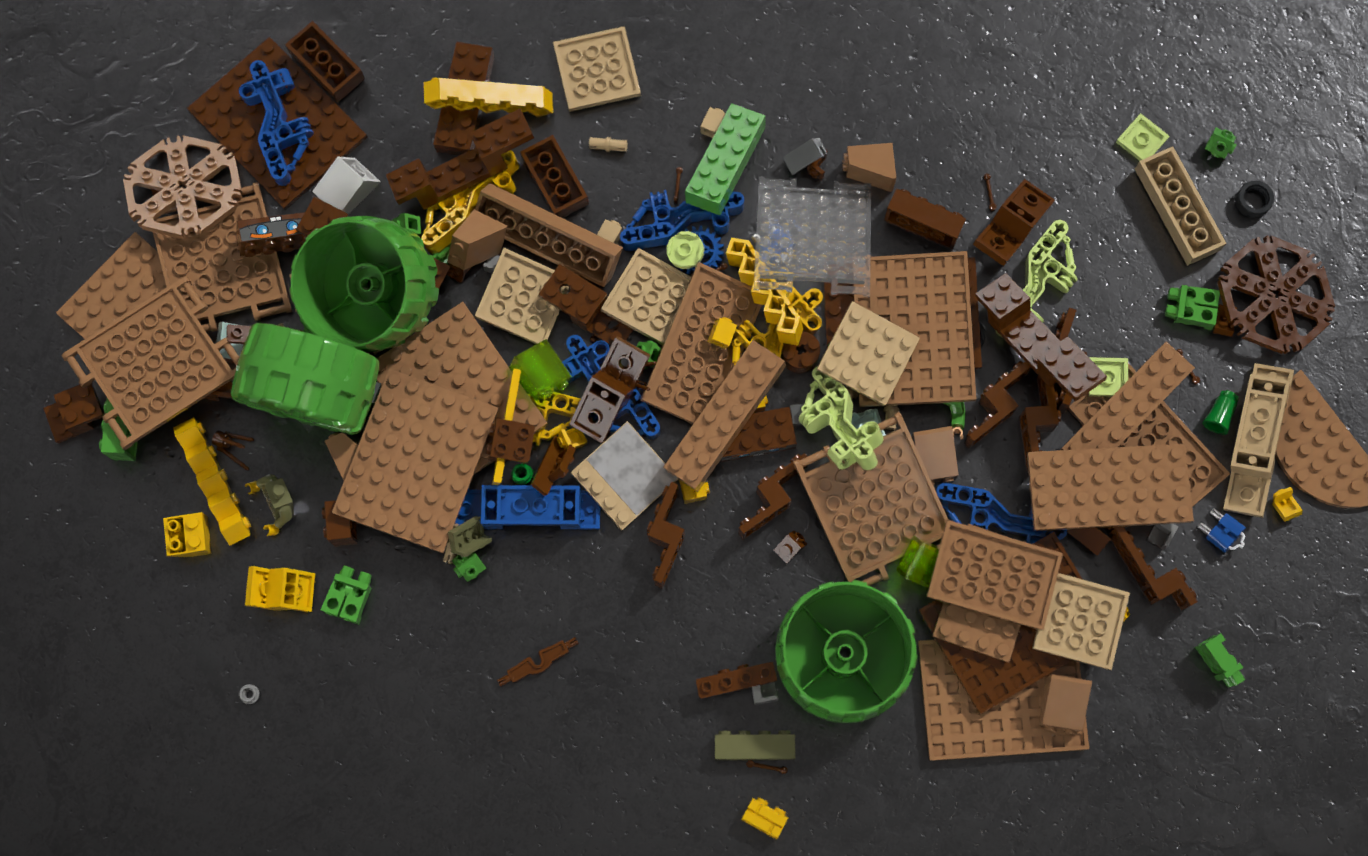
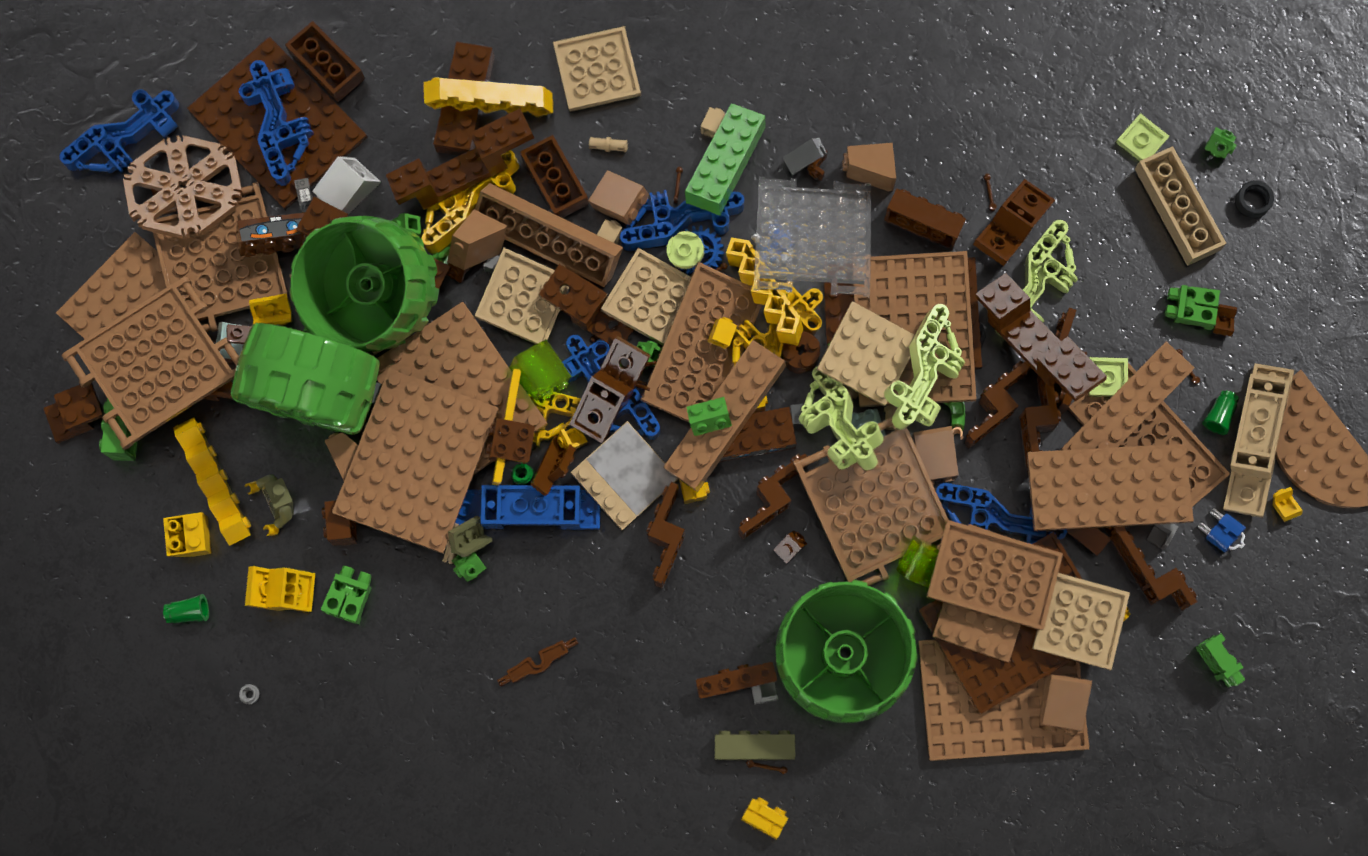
reddish brown plant [212,430,254,471] -> none
reddish brown plate [1217,235,1335,354] -> none
none -> blue beam [60,90,179,173]
none -> green plant [163,594,209,623]
none -> yellow bracket [249,293,292,325]
none -> sticker [294,178,312,212]
none -> medium nougat brick [588,170,649,225]
none -> bright green bracket [687,397,732,436]
none -> yellowish green beam [884,304,965,429]

